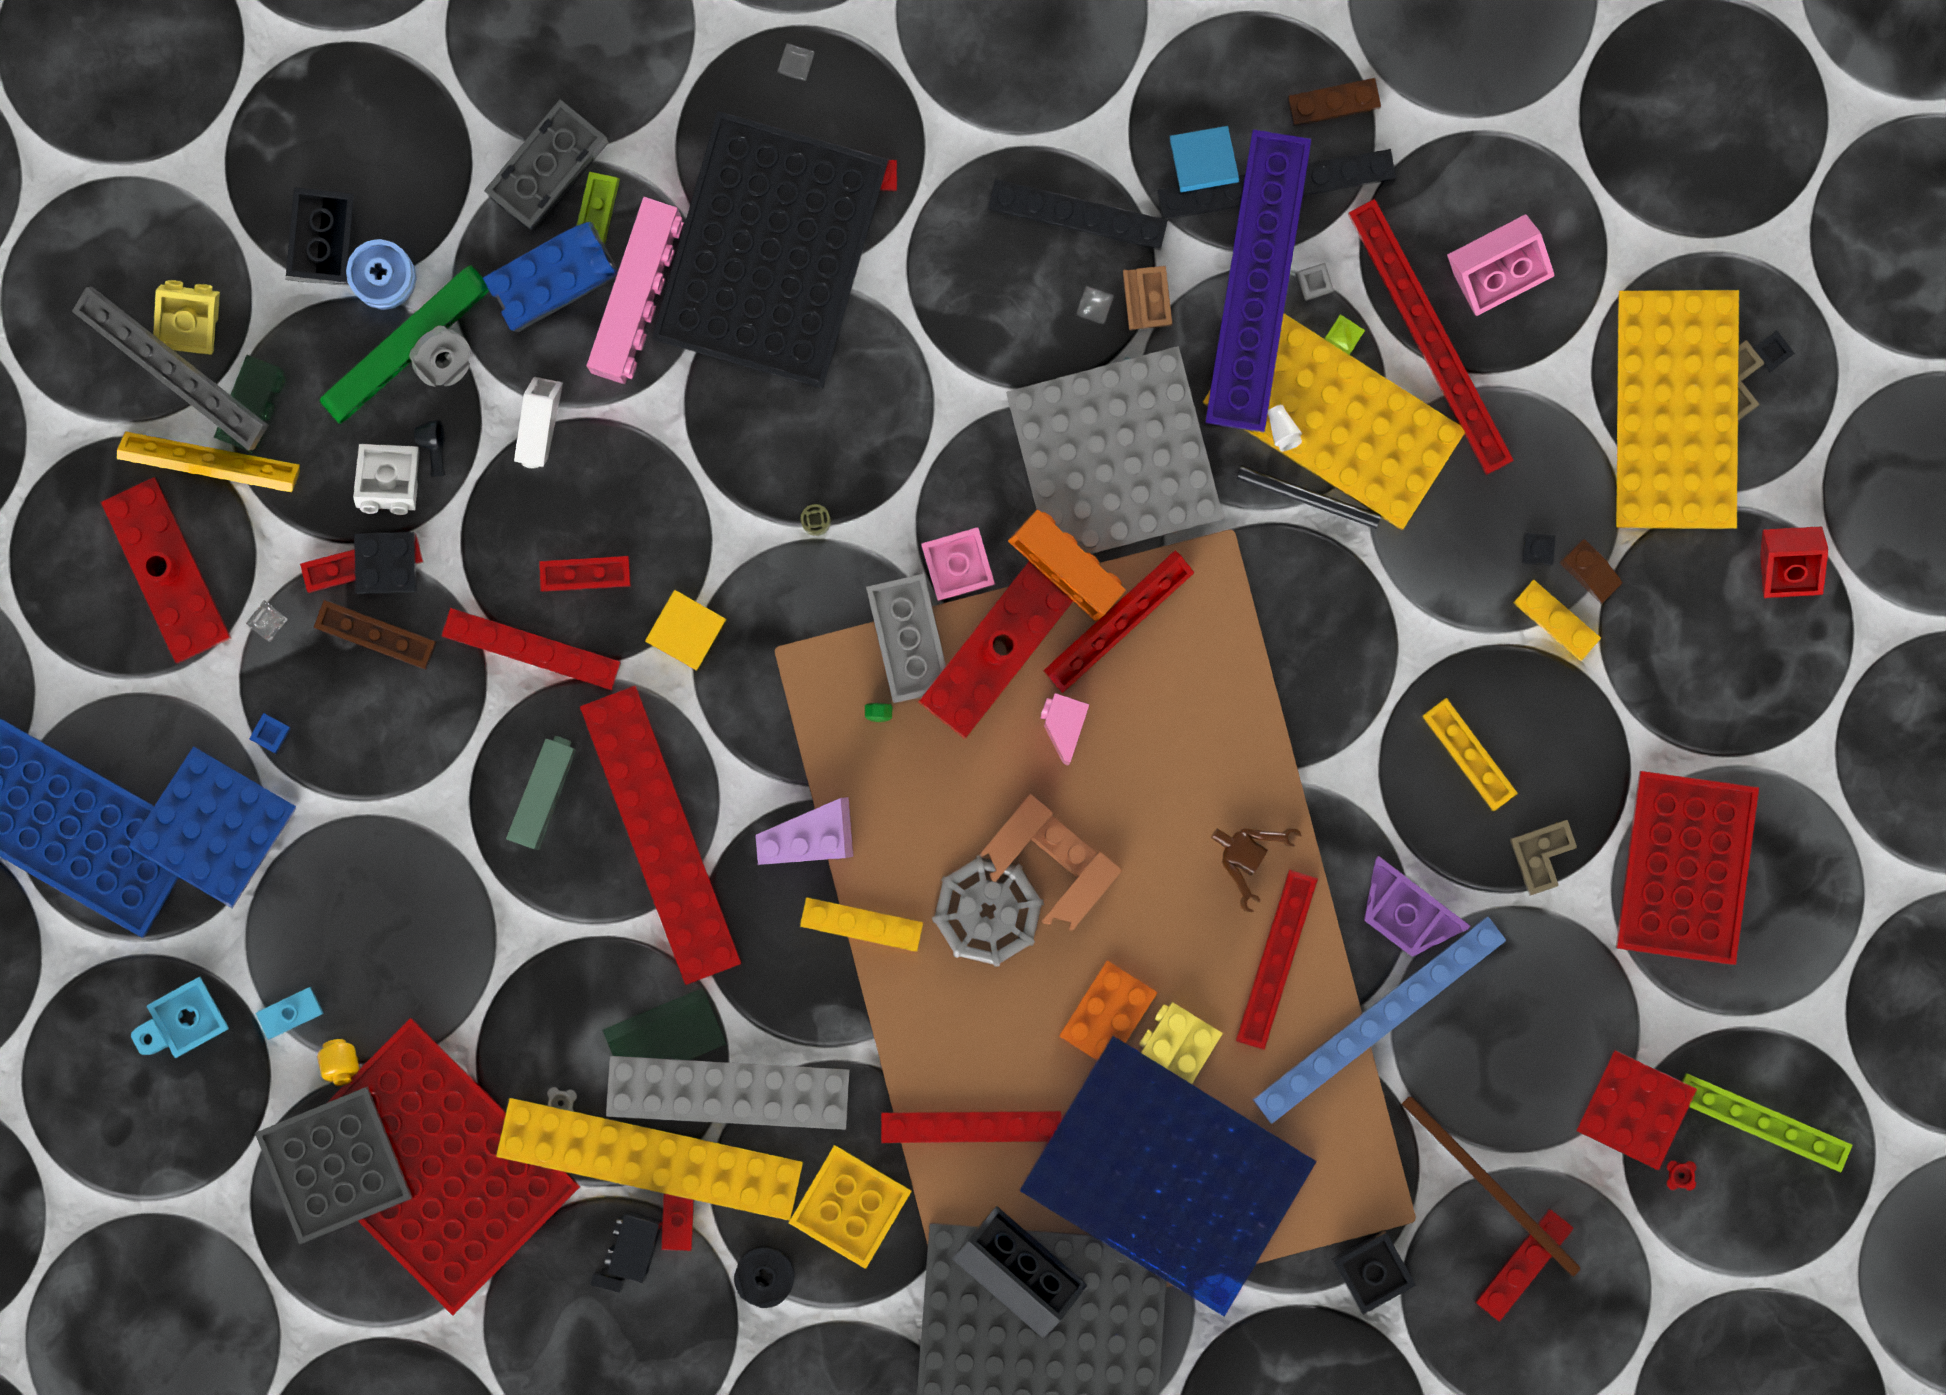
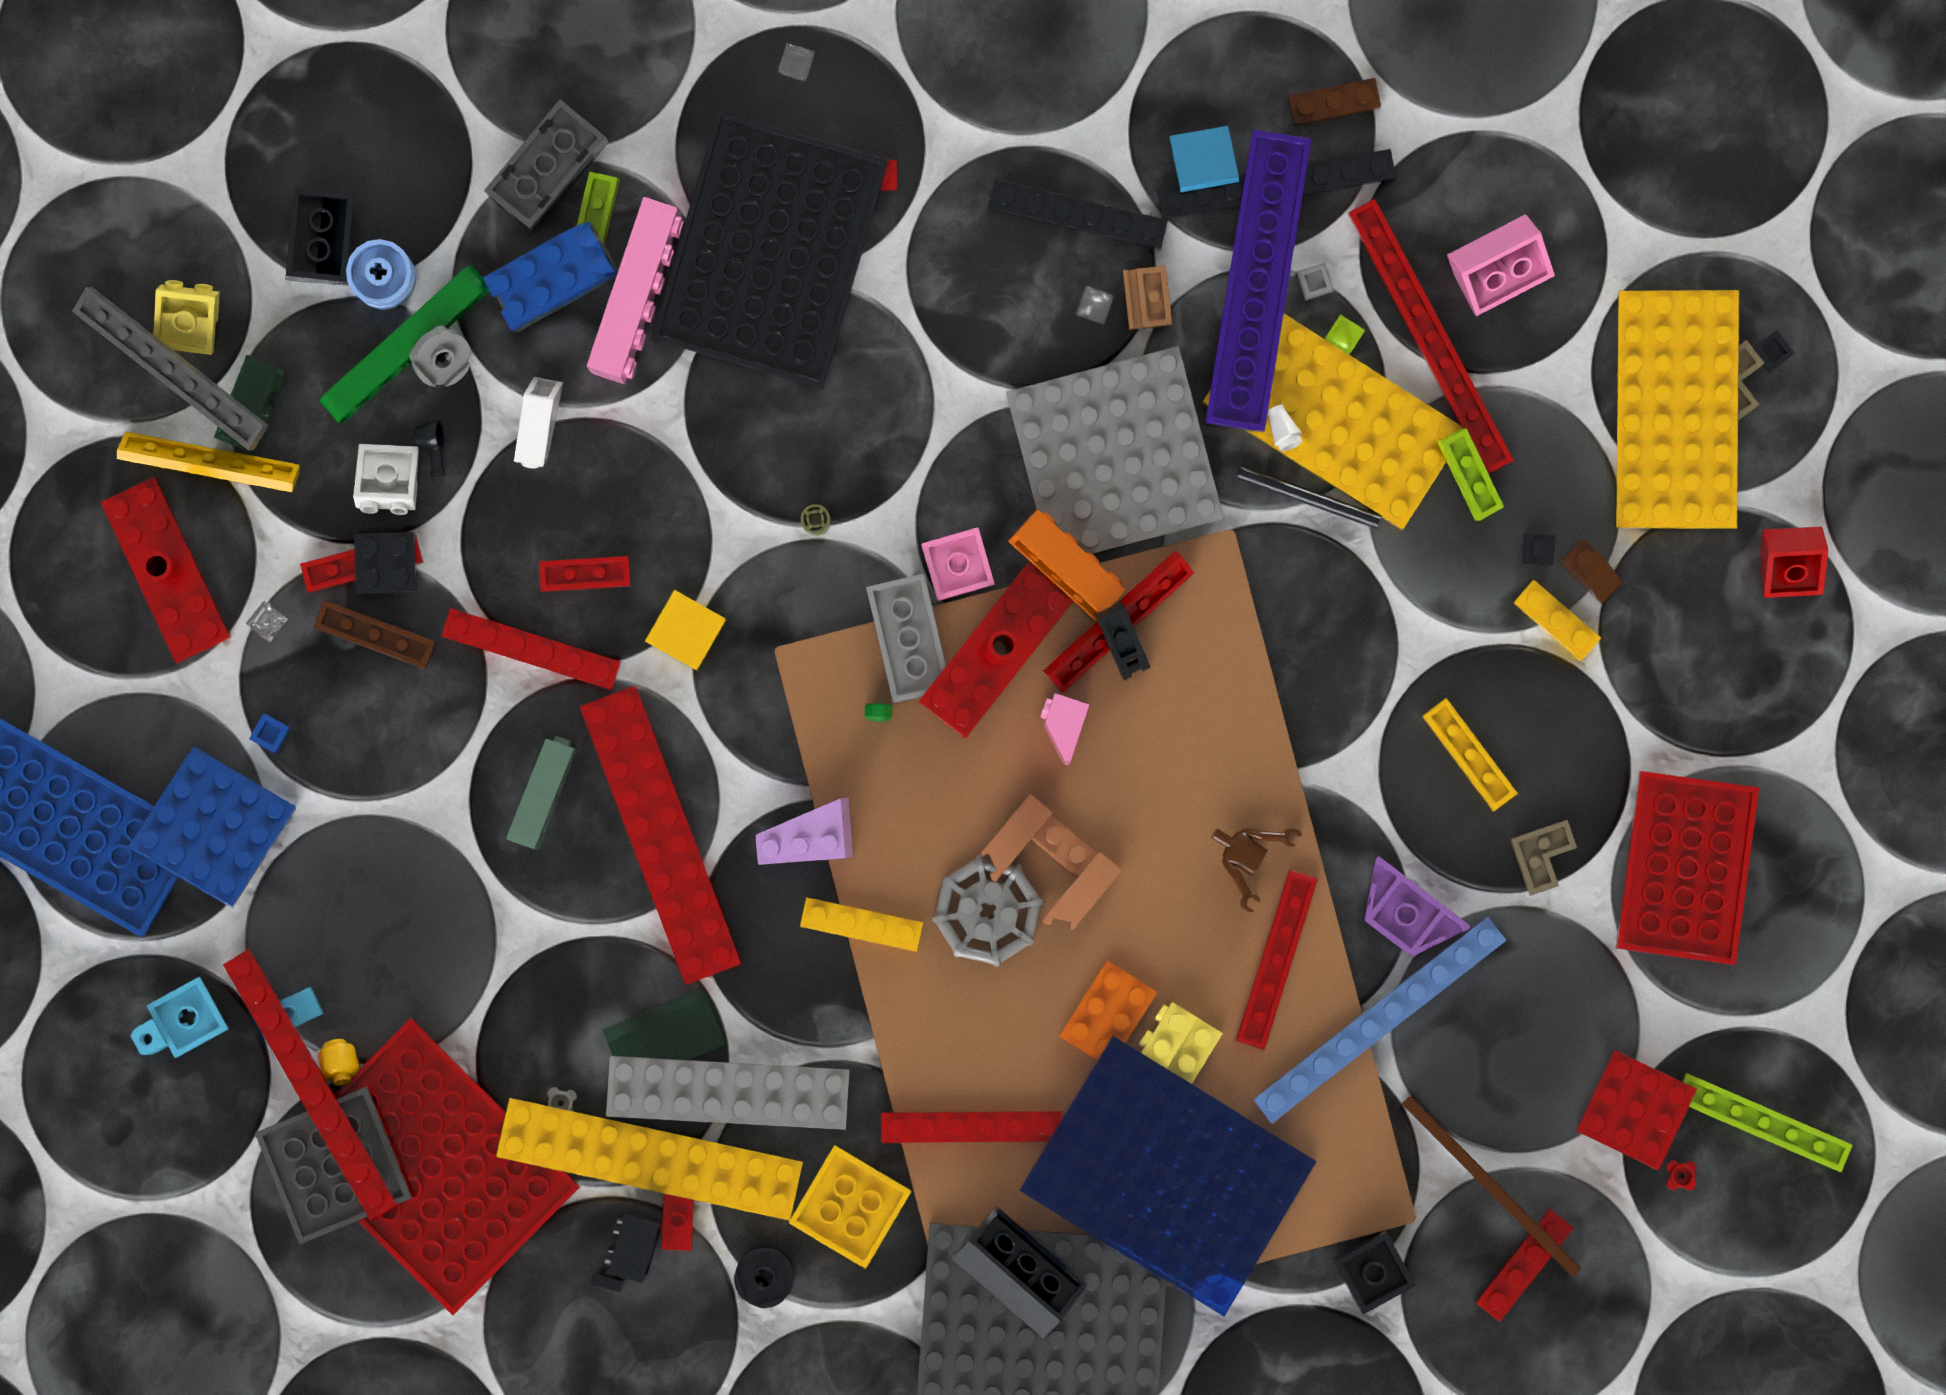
none -> red plate [223,949,398,1221]
none -> black plate [1095,602,1151,681]
none -> lime plate [1437,428,1504,521]

